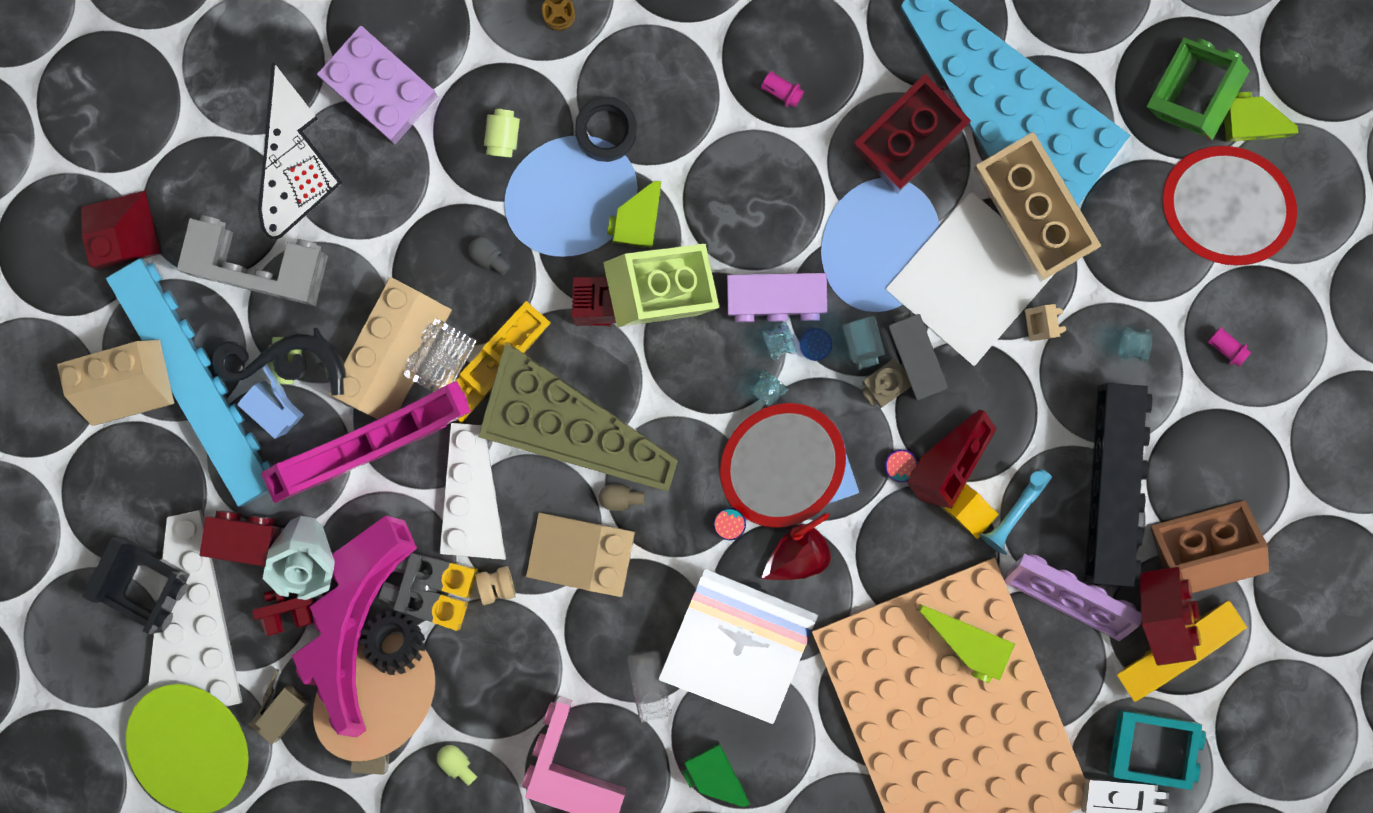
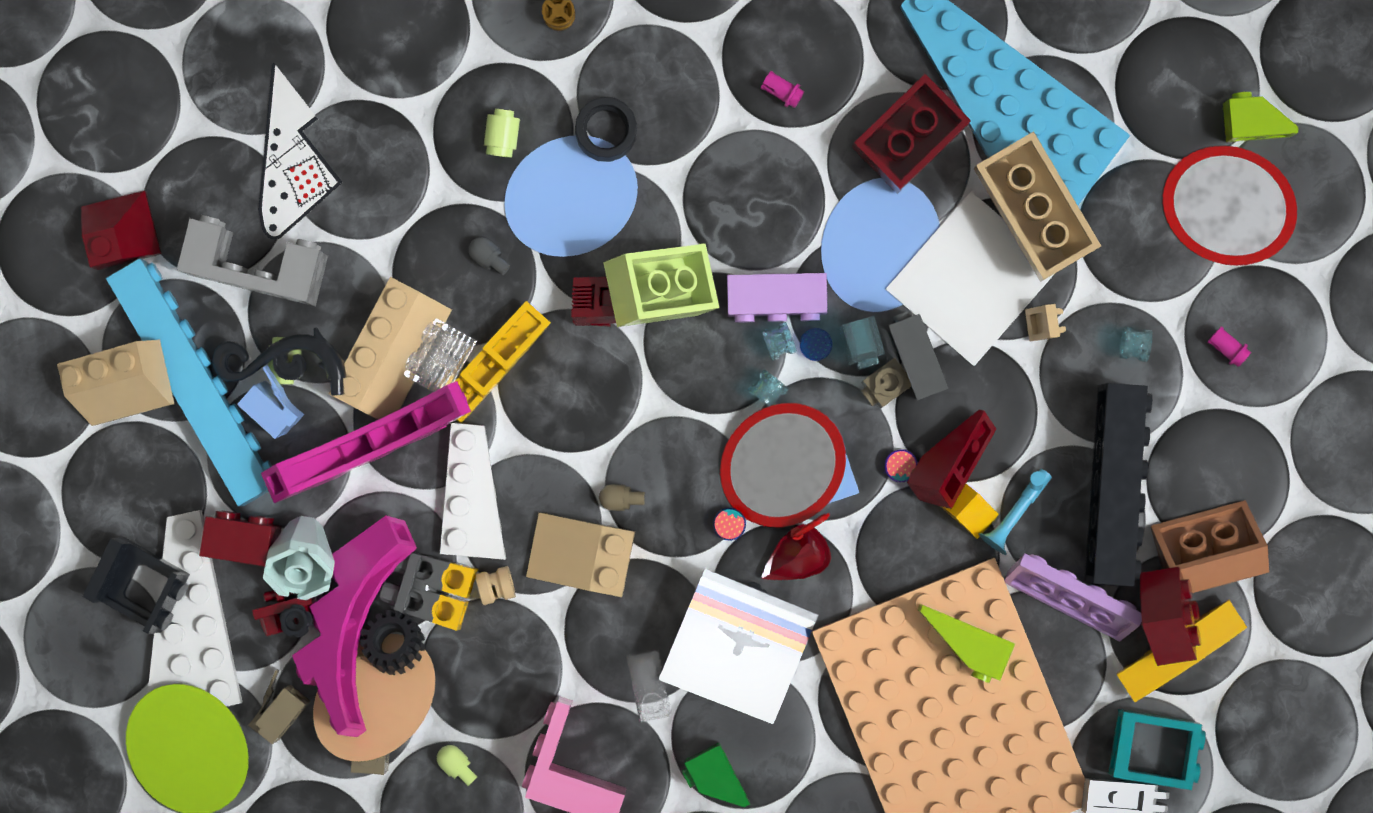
lavender brick [317,26,438,145] -> none
olive wing [478,341,678,492] -> none
lime slope [607,180,662,249] -> none
bright green window [1146,38,1250,140] -> none
none -> black plate [280,604,313,637]

